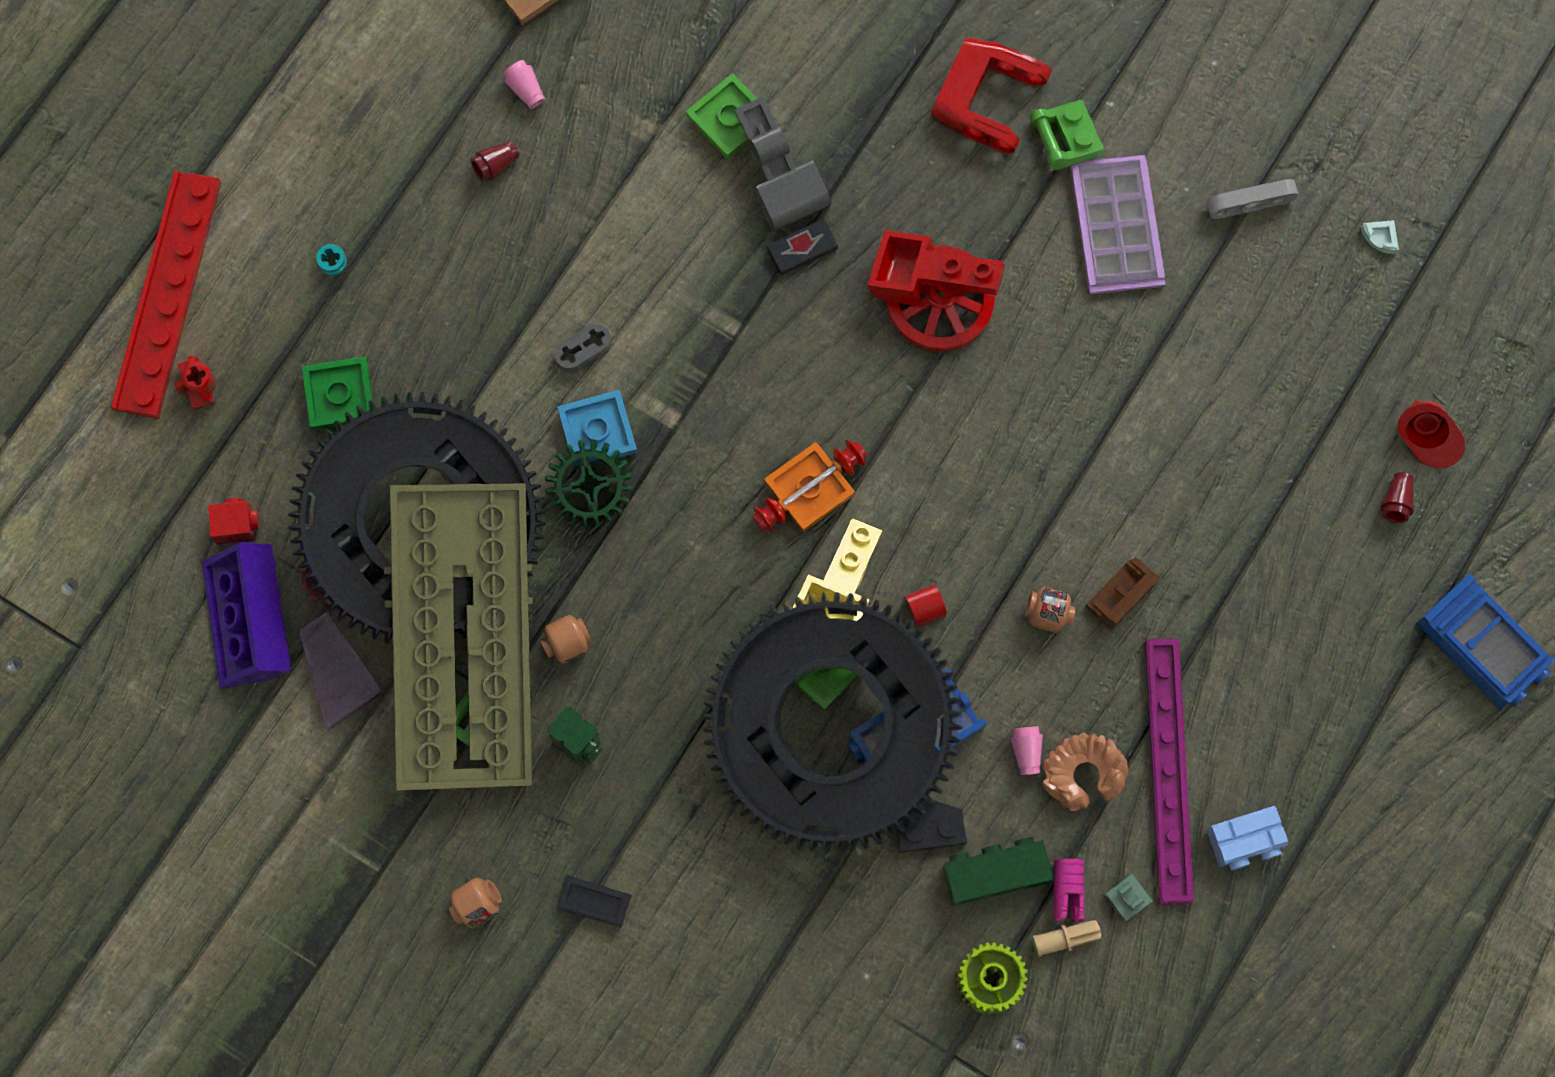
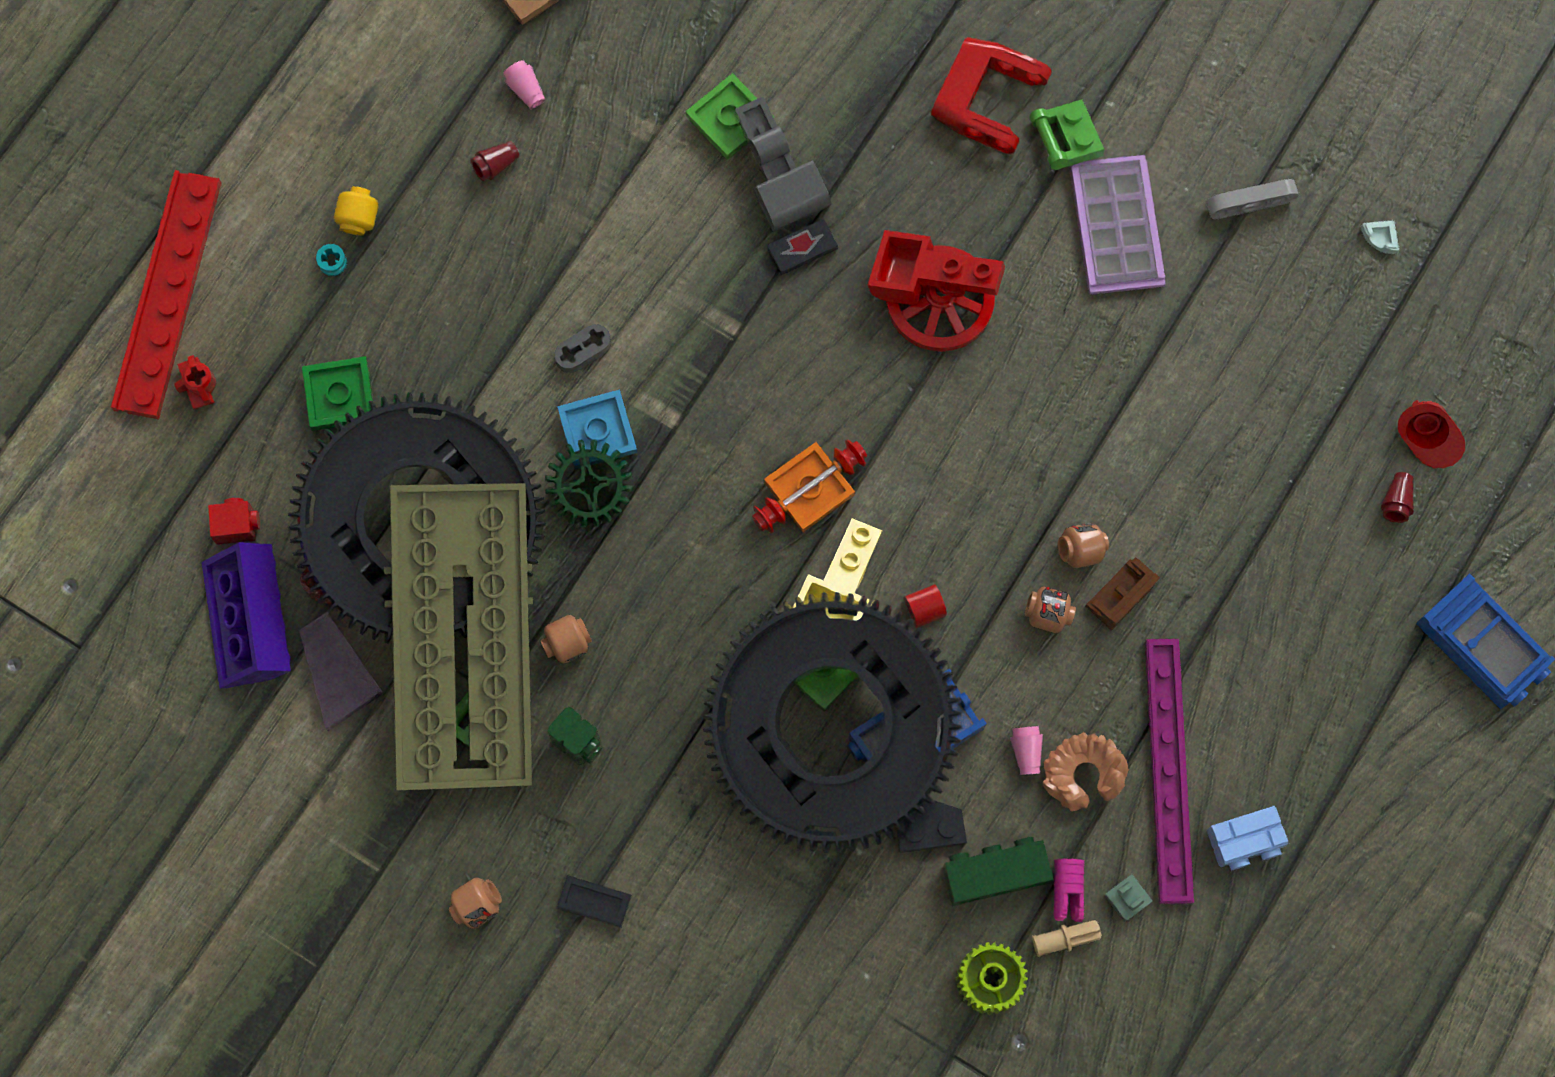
none -> yellow head [334,186,378,236]
none -> nougat head [1058,523,1109,568]

